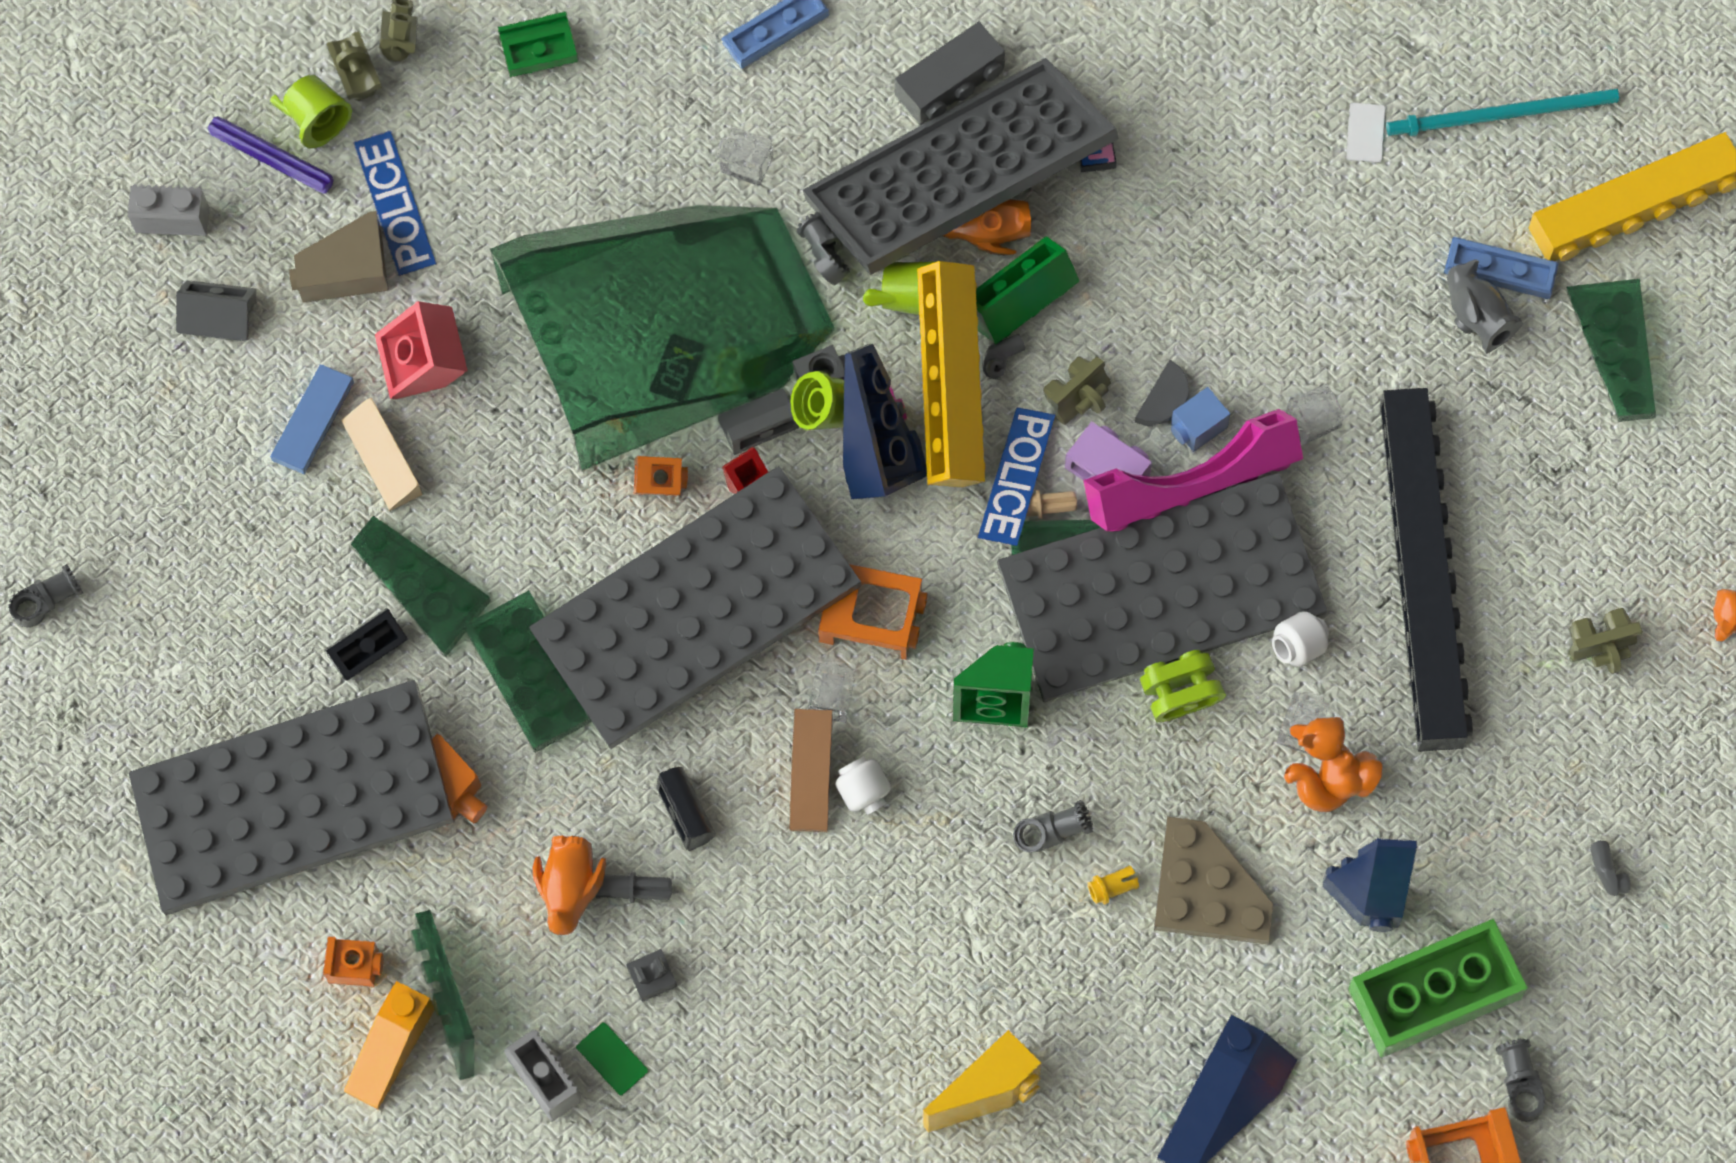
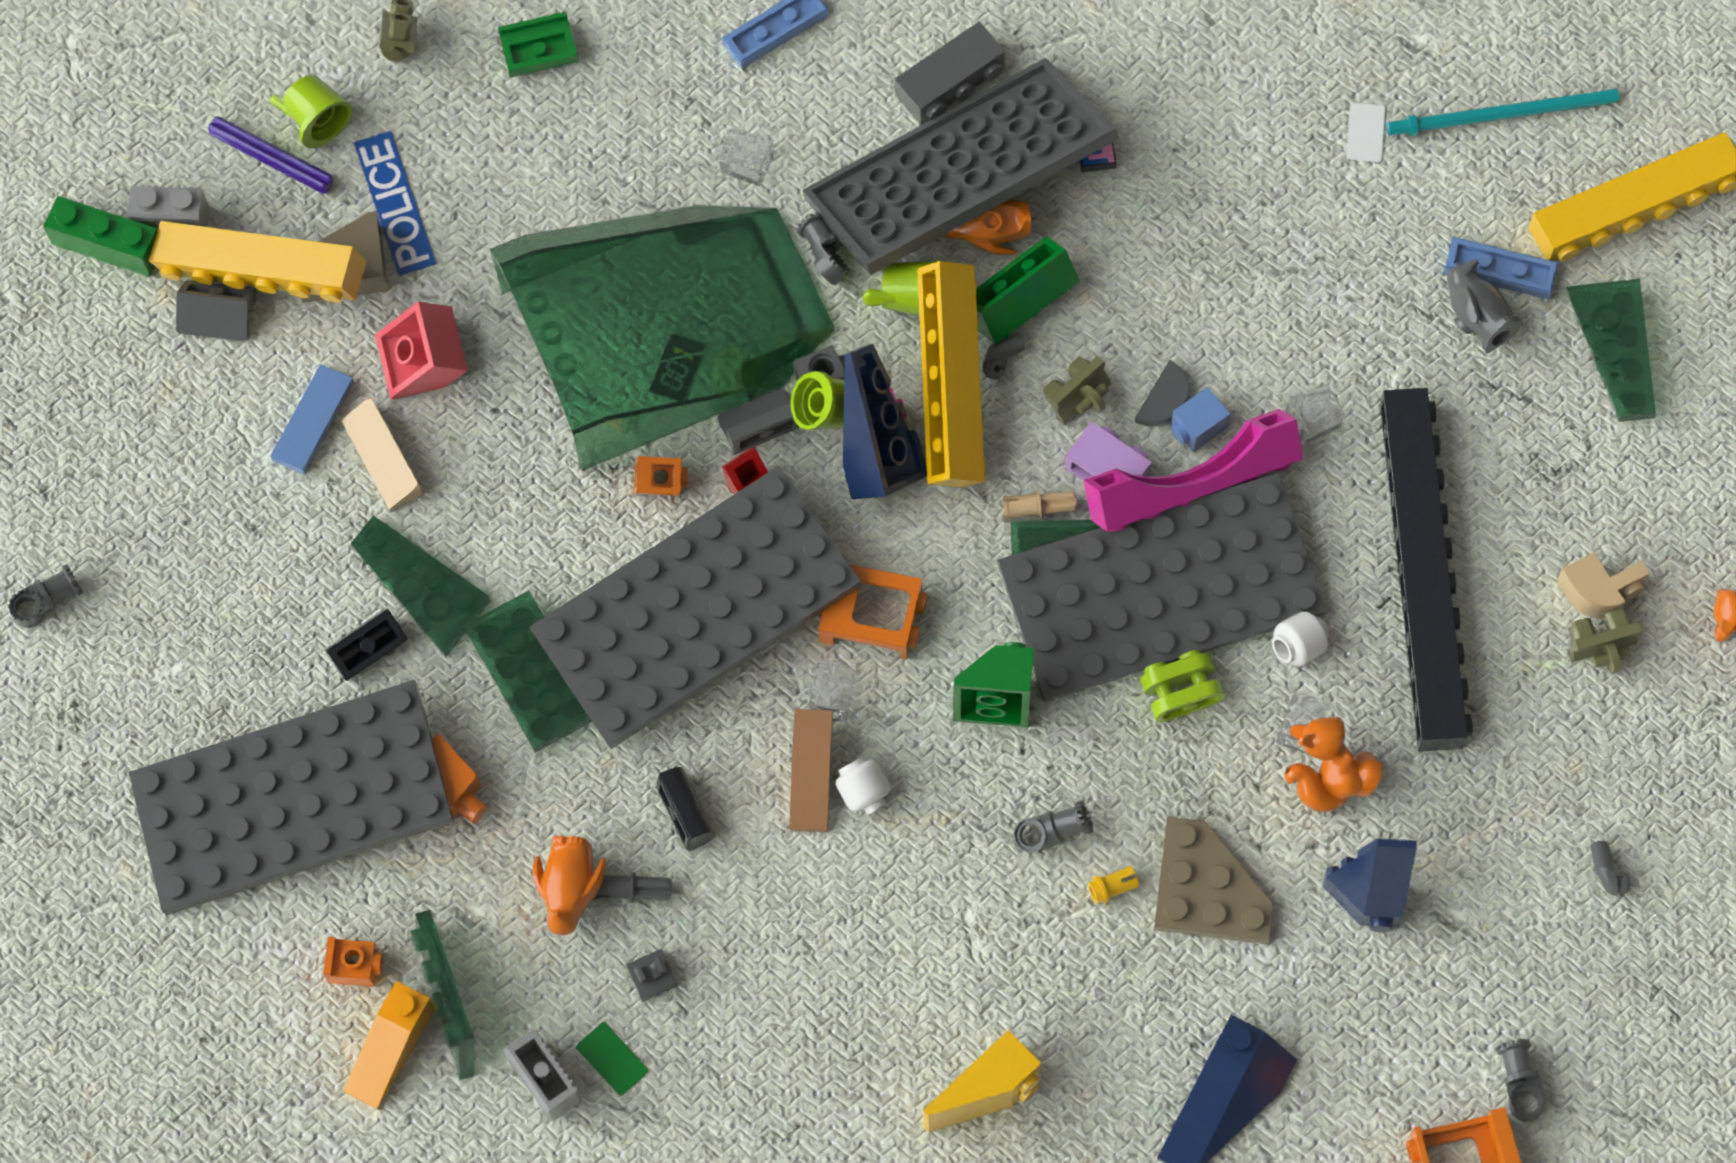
olive hips [326,31,382,101] -> none
blue sticker [978,407,1055,546] -> none
bright green brick [1348,918,1528,1058] -> none
none -> green brick [43,196,157,277]
none -> yellow brick [149,221,367,303]
none -> tan brick [1557,552,1650,619]

